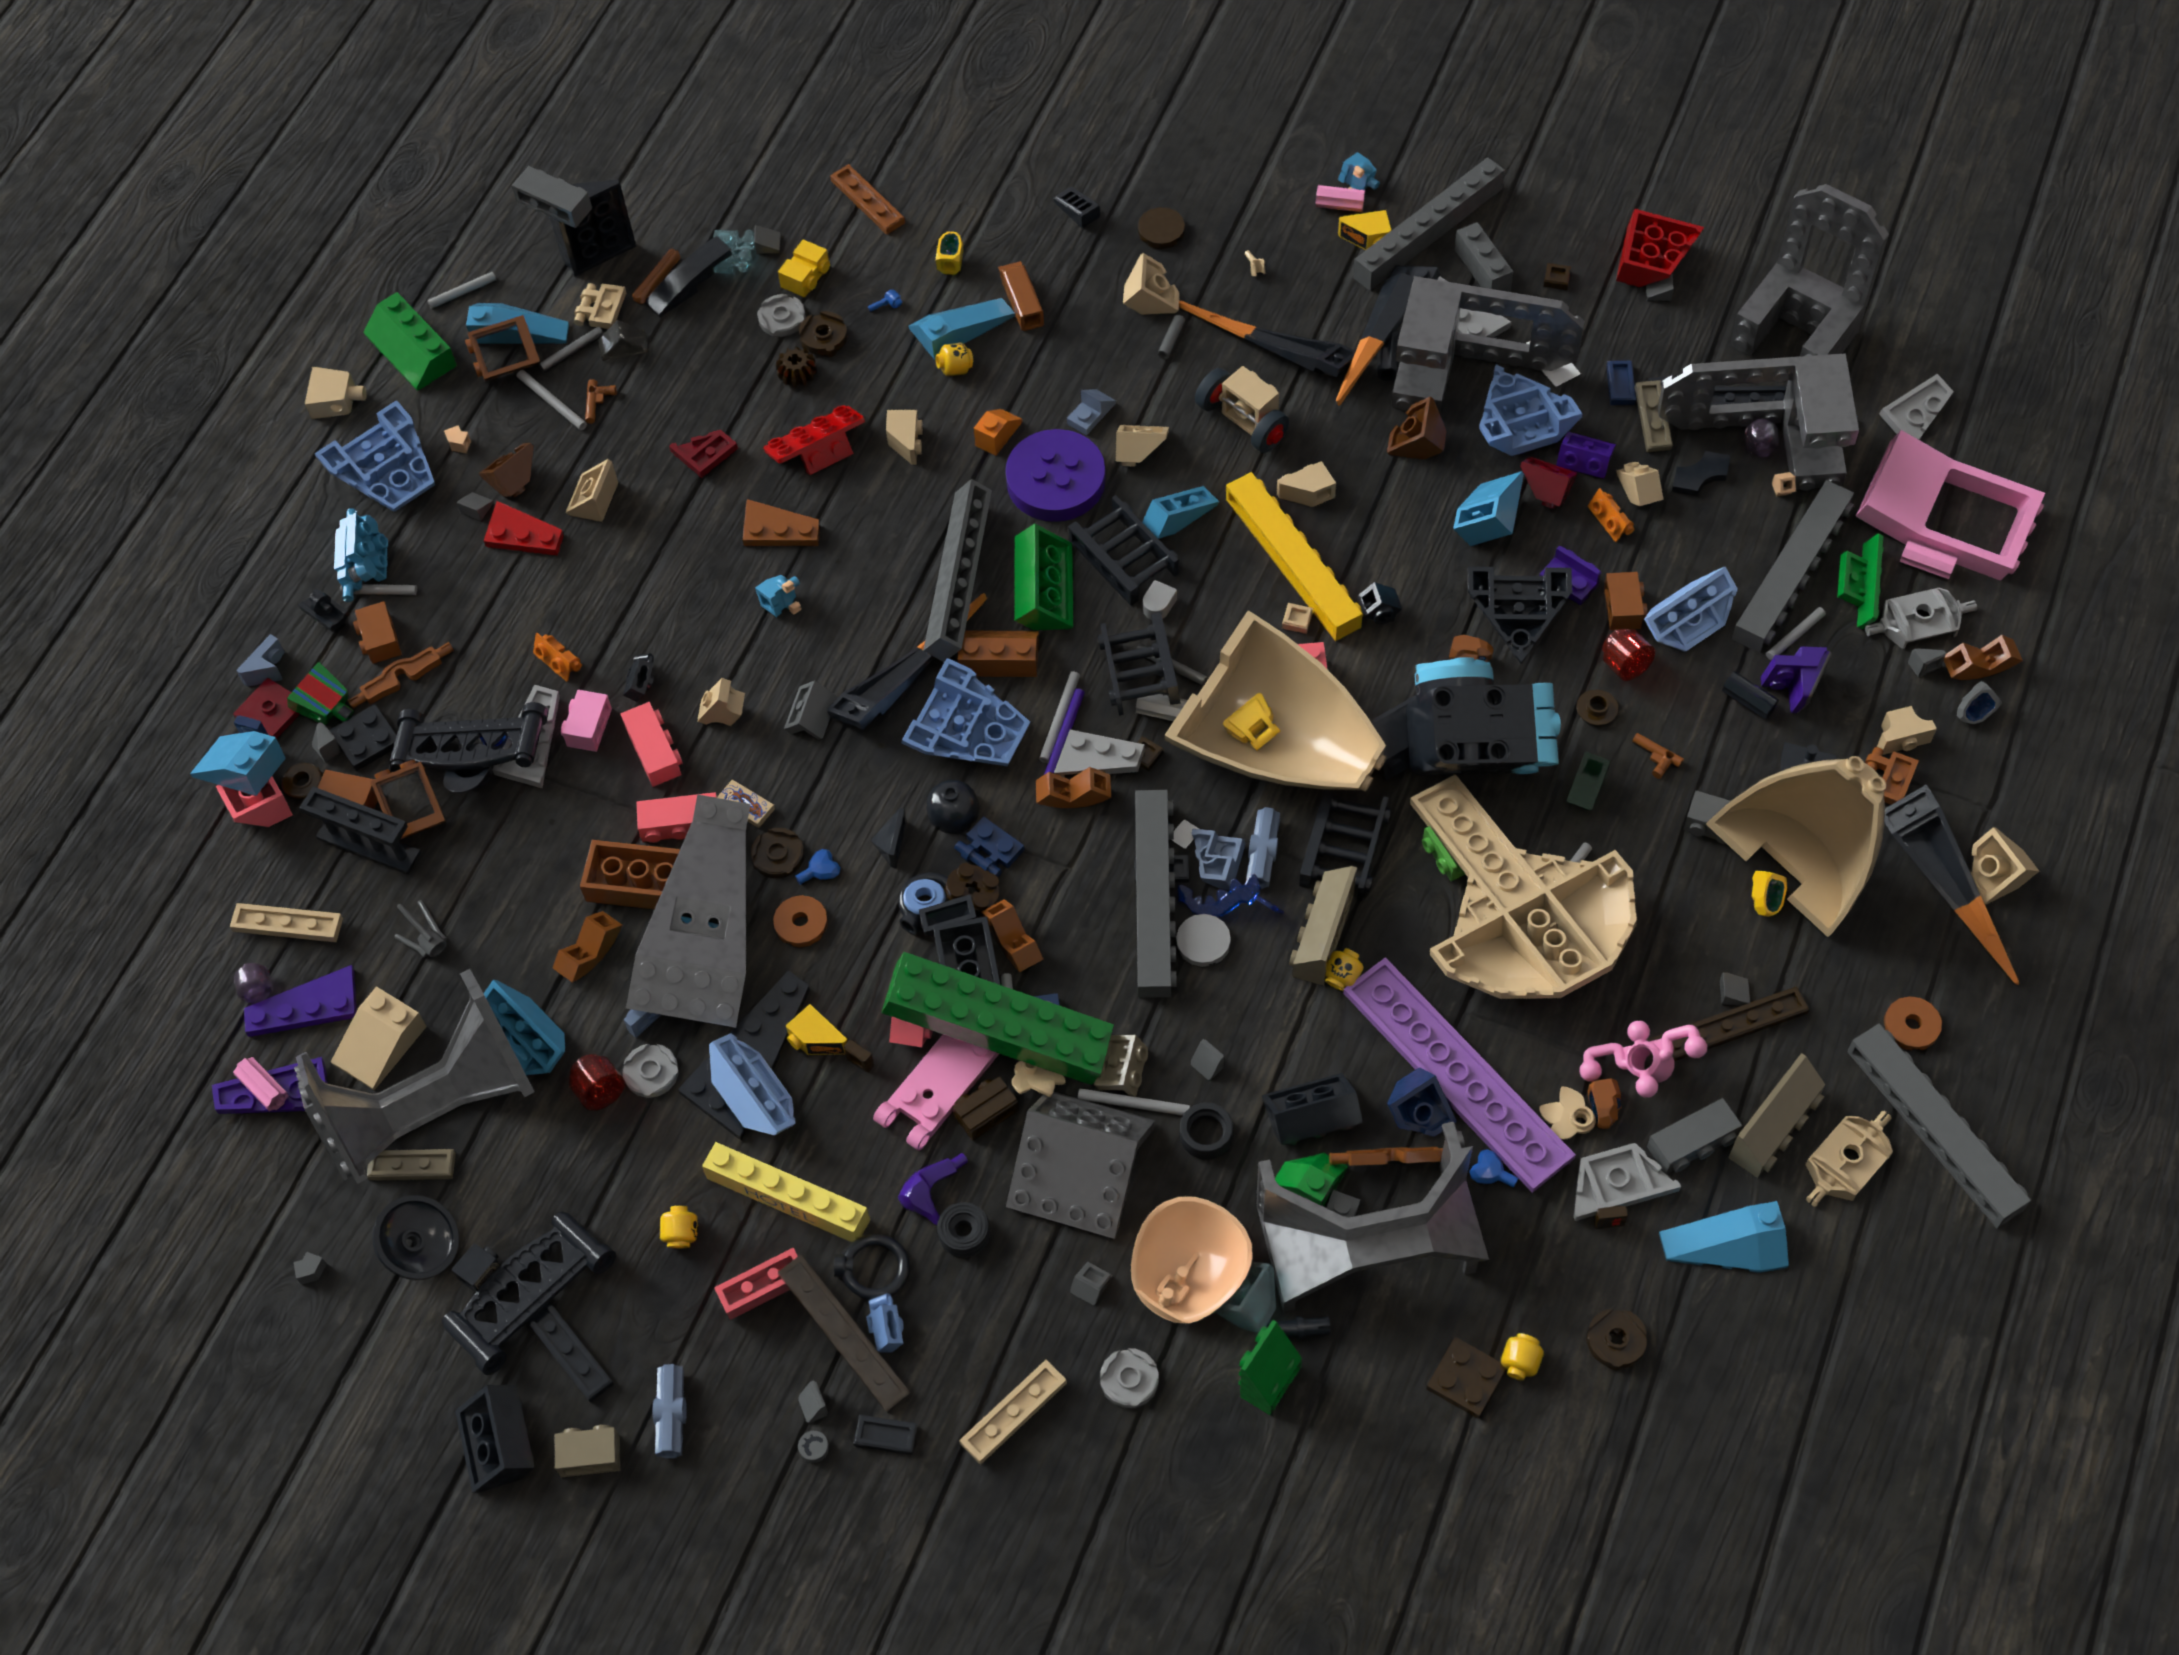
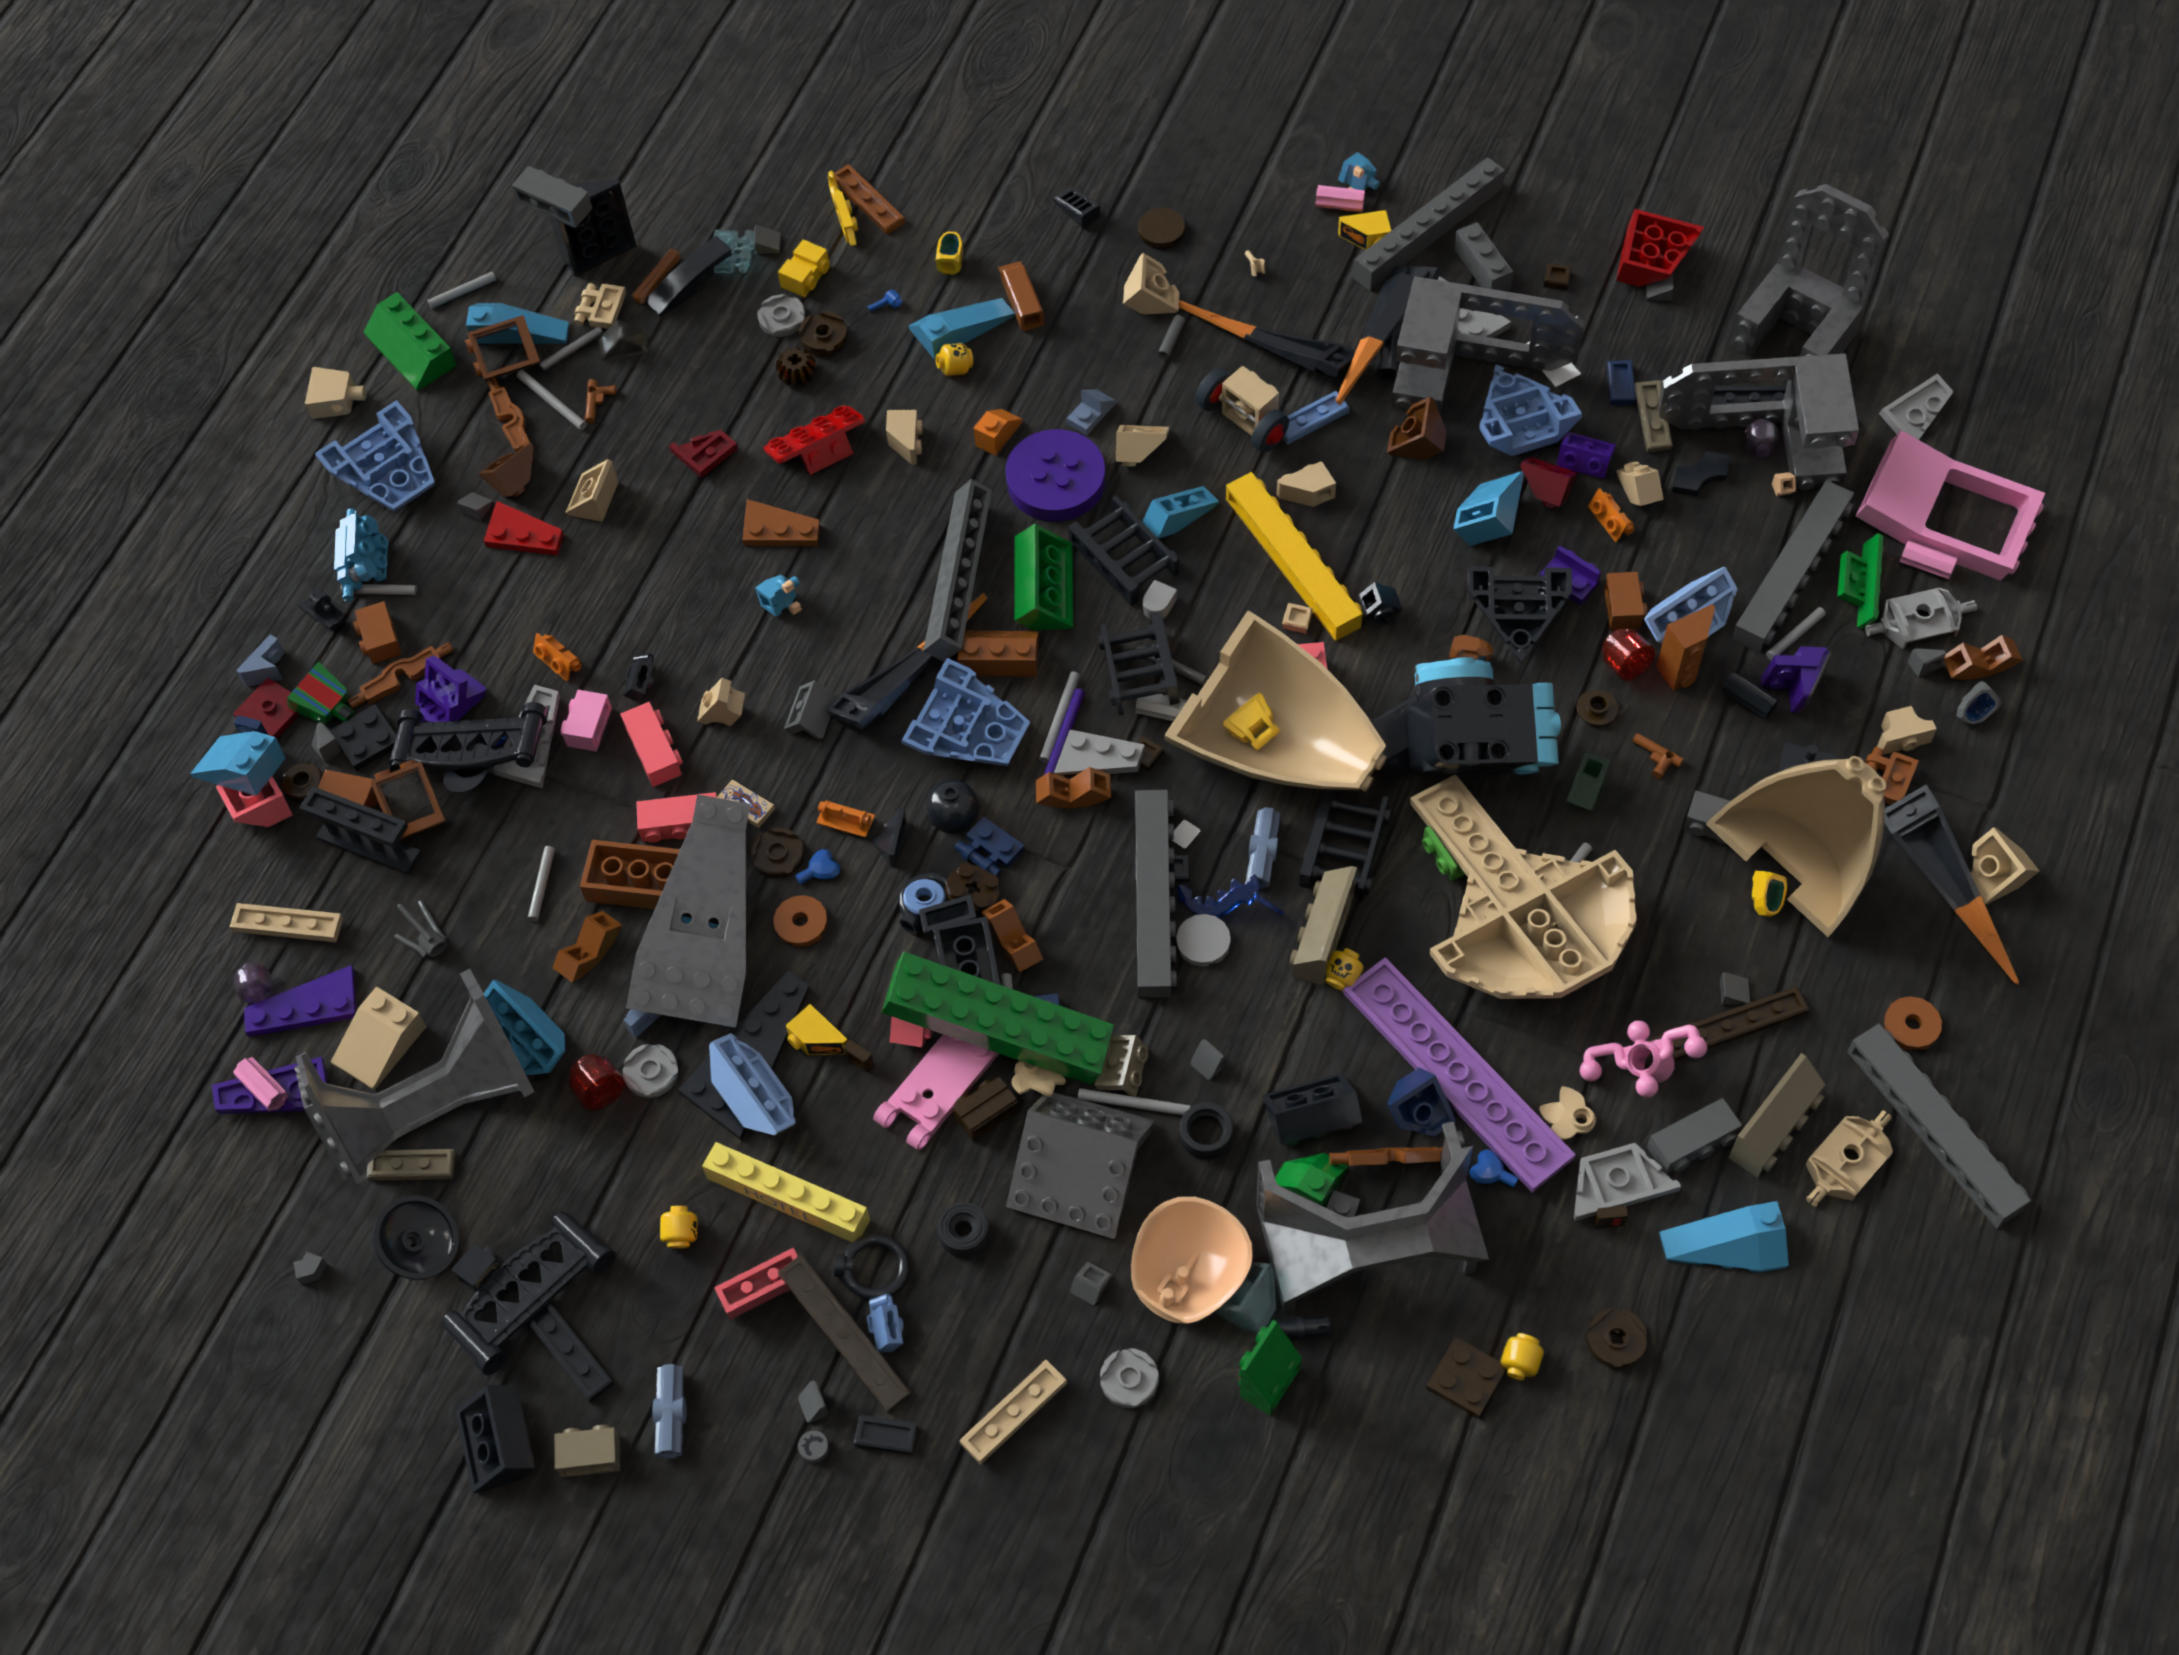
light nougat piece [444,425,471,453] -> none
dark purple animal [898,1153,968,1225] -> none
sand blue slope [1191,829,1246,891] -> none
dark orange rock [1588,1078,1622,1129] -> none
none -> dark purple piece [415,655,486,723]
none -> dark orange piece [487,378,533,461]
none -> light grey piece [528,846,555,921]
none -> orange hinge [816,800,875,838]
none -> yellow plate [828,171,858,246]
none -> medium blue tile [1283,391,1350,445]
none -> dark orange slope [1656,604,1715,691]

